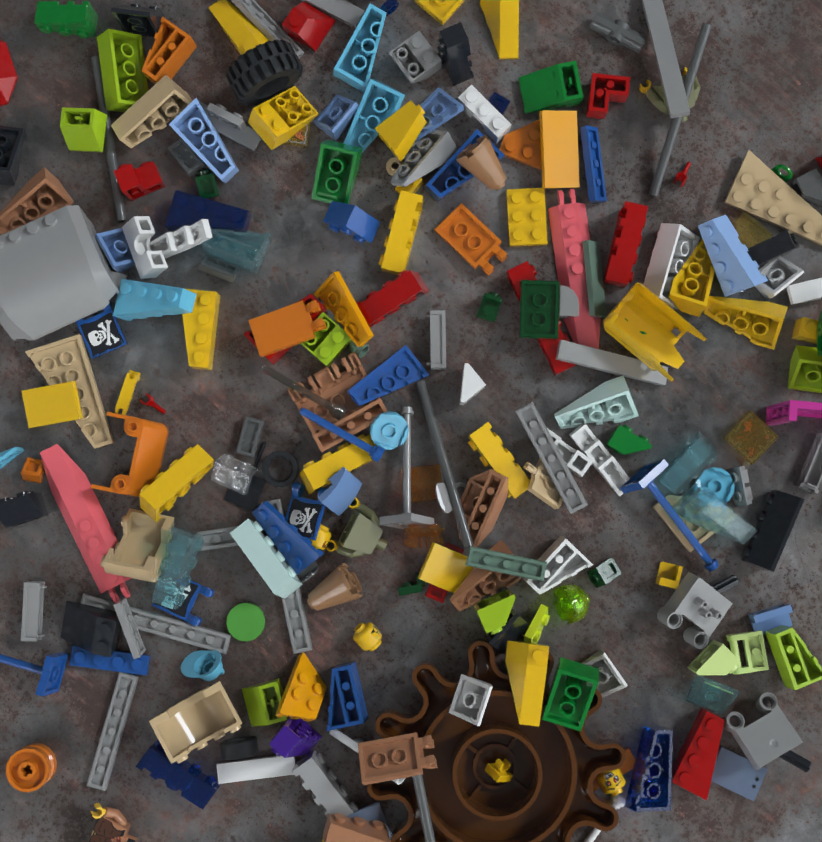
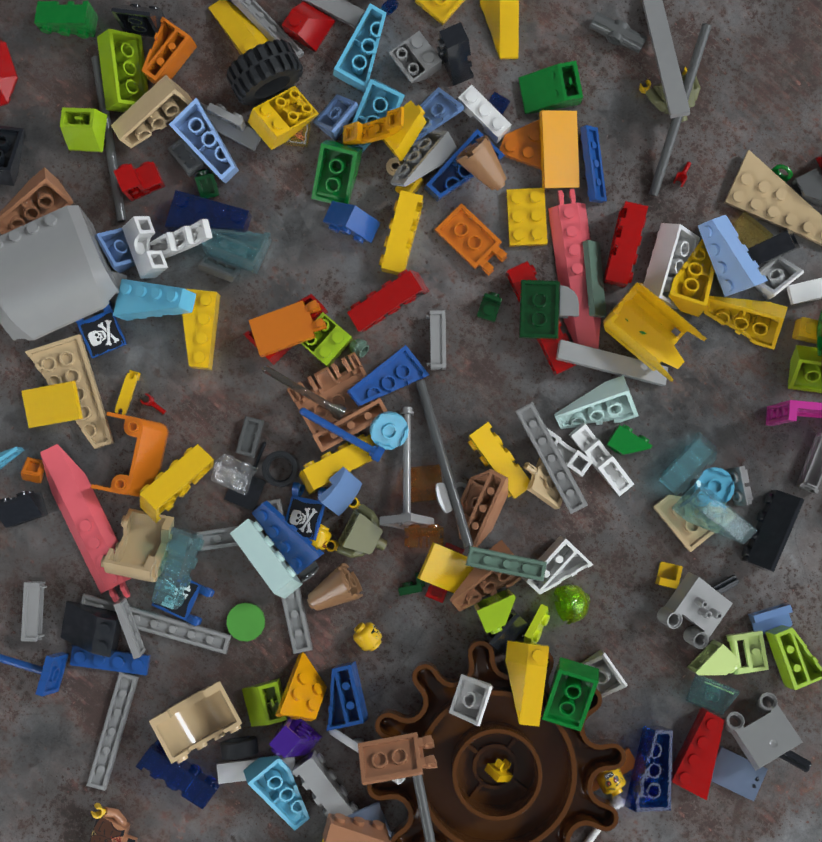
orange wheel [6,743,57,792] -> none
medium azure piece [181,650,225,681] -> none
light orange wing [314,271,374,347] -> none
white slope [459,363,486,405] -> none
red brick [586,73,631,119] -> none
bracket [587,557,622,588] -> none
blue tile [620,459,719,572] -> none
clear yellow tile [723,411,779,465] -> none
none -> medium azure wedge [243,756,310,830]
none -> light orange slope [343,107,404,145]

